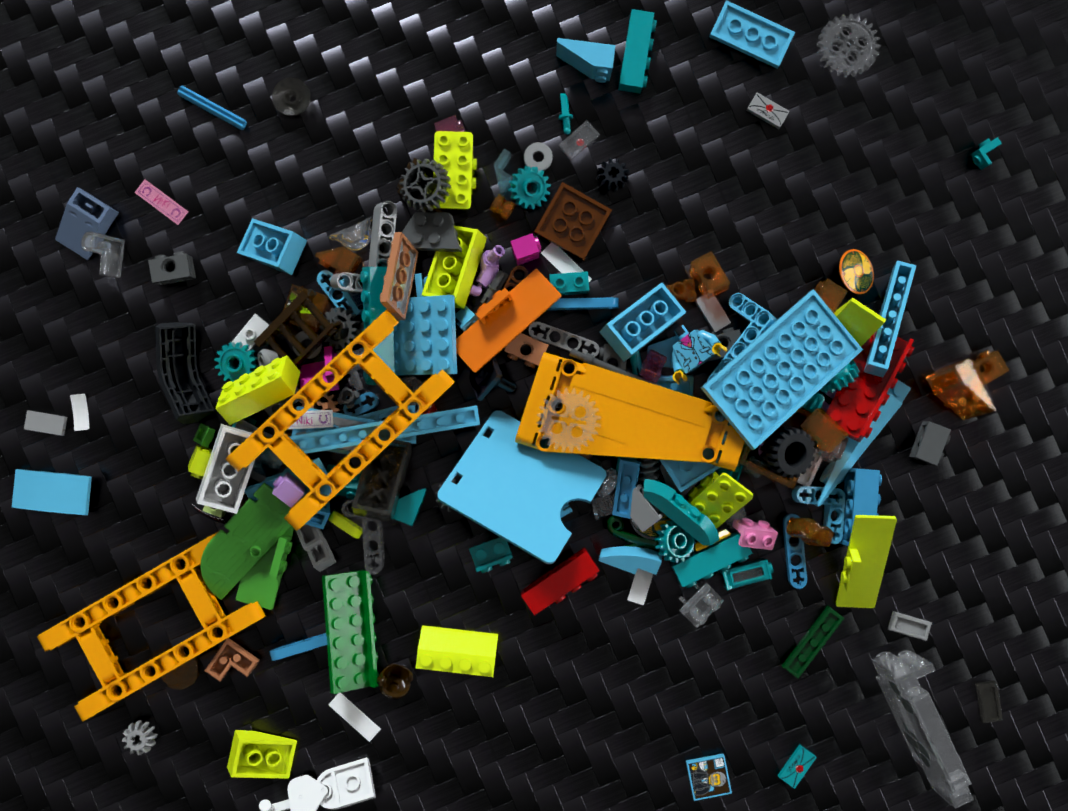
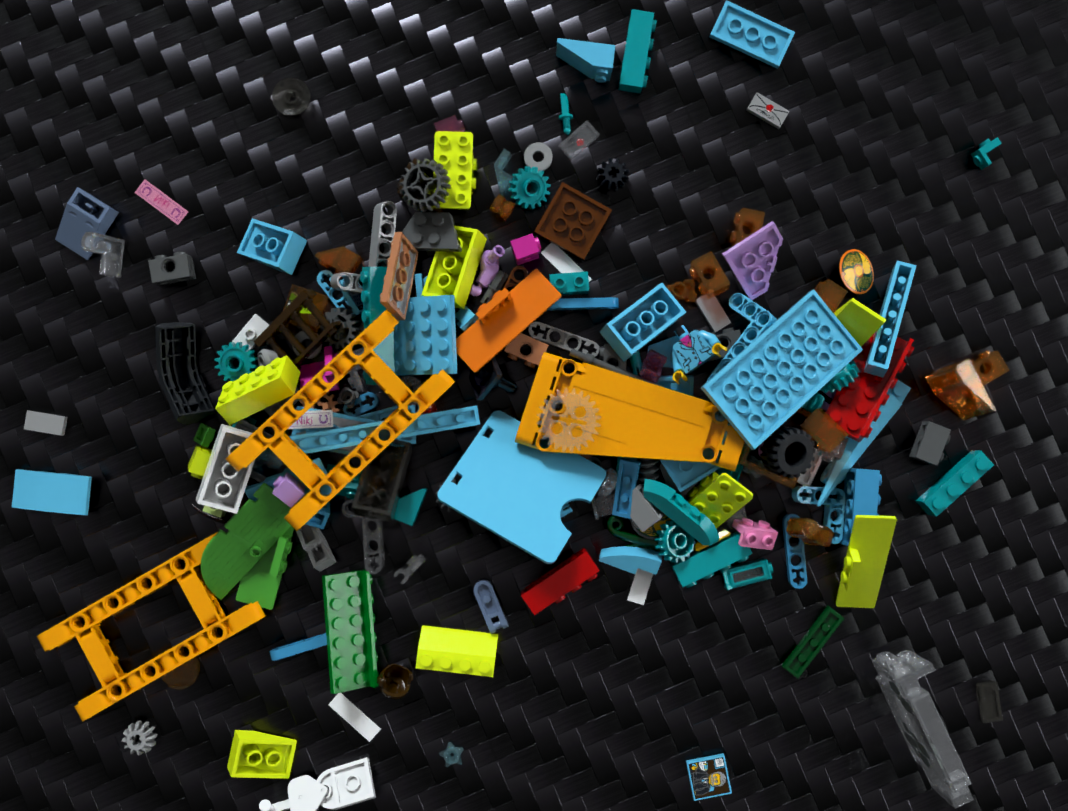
white sticker [70,394,89,431] -> none
dark azure axle [177,86,247,130] -> none
nougat brick [204,638,260,682] -> none
clear hat [328,216,373,251] -> none
neon yellow beam [328,511,364,539] -> none
teal bracket [469,537,513,573] -> none
clear plate [679,583,724,628] -> none
teal tile [777,744,817,789] -> none
clear gear [817,14,881,78] -> none
light grey tile [888,611,932,641] -> none
none -> clear plate [394,554,426,584]
none -> clear light blue plate [439,742,464,767]
none -> sand blue plate [474,580,509,634]
none -> lavender plate [722,222,783,300]
none -> clear orange brick [730,208,765,247]
none -> teal brick [916,450,994,517]

